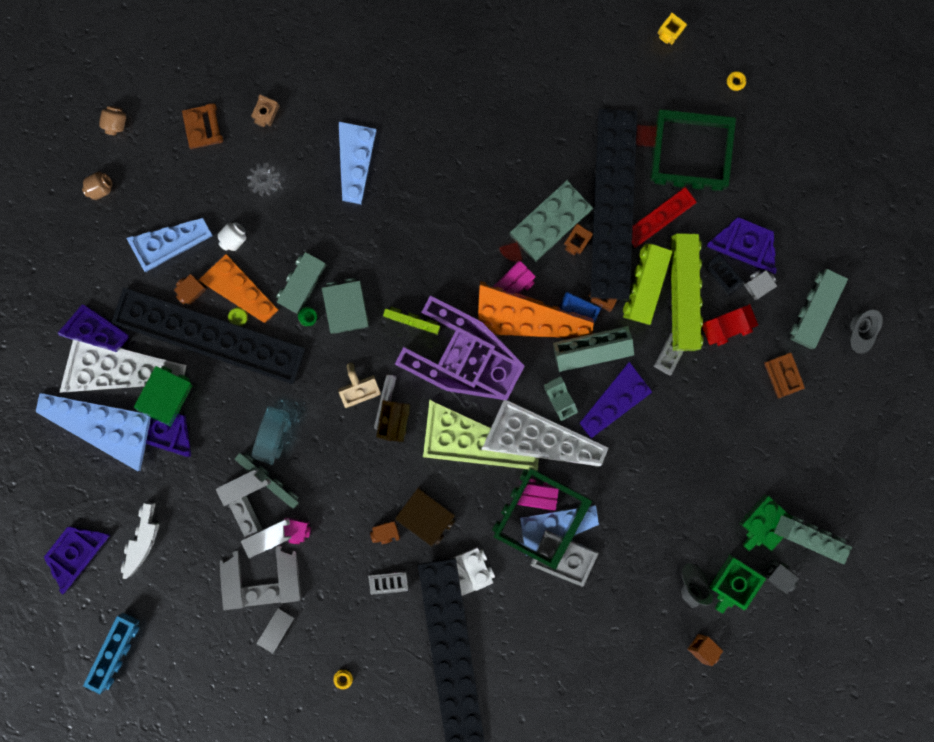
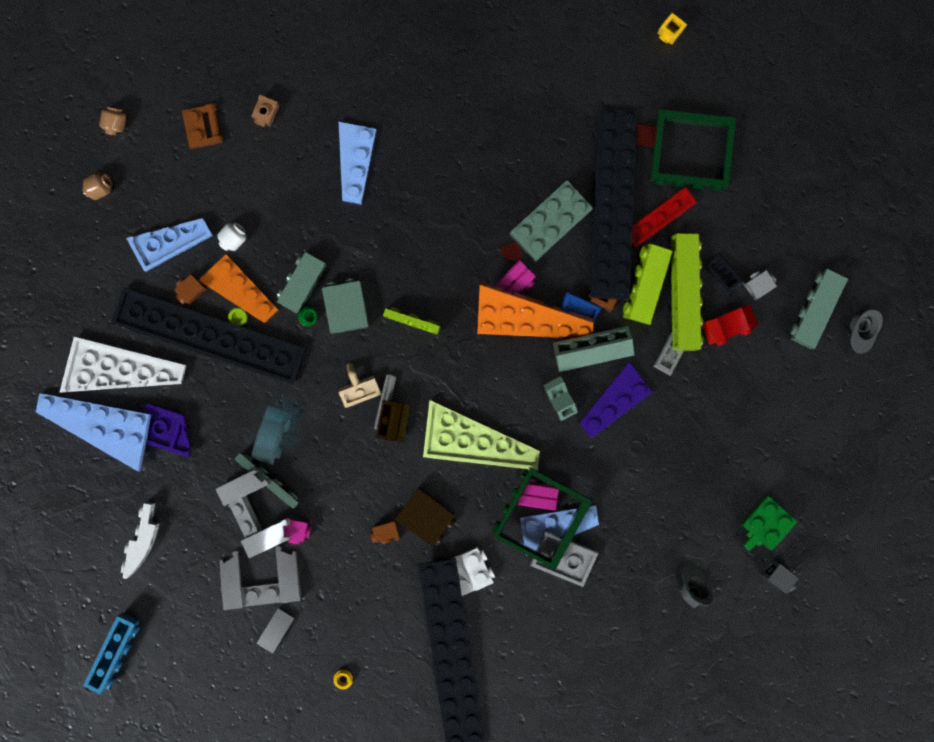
dark purple wing [44,526,110,595] -> none
dark purple wing [58,304,129,352] -> none
green brick [134,366,192,427] -> none
clear gear [247,163,280,196] -> none
light grey slope [368,570,409,595] -> none
medium lavender wedge [395,295,524,400] -> none
white wing [481,400,608,466] -> none
dark orange brick [563,224,593,256] -> none
dark orange brick [688,634,723,666] -> none
dark purple wing [706,217,776,274] -> none
green hinge [709,555,766,614] -> none
yellow plate [727,71,746,91] -> none
dark orange plate [764,353,805,398] -> none
sand green brick [774,516,852,564] -> none

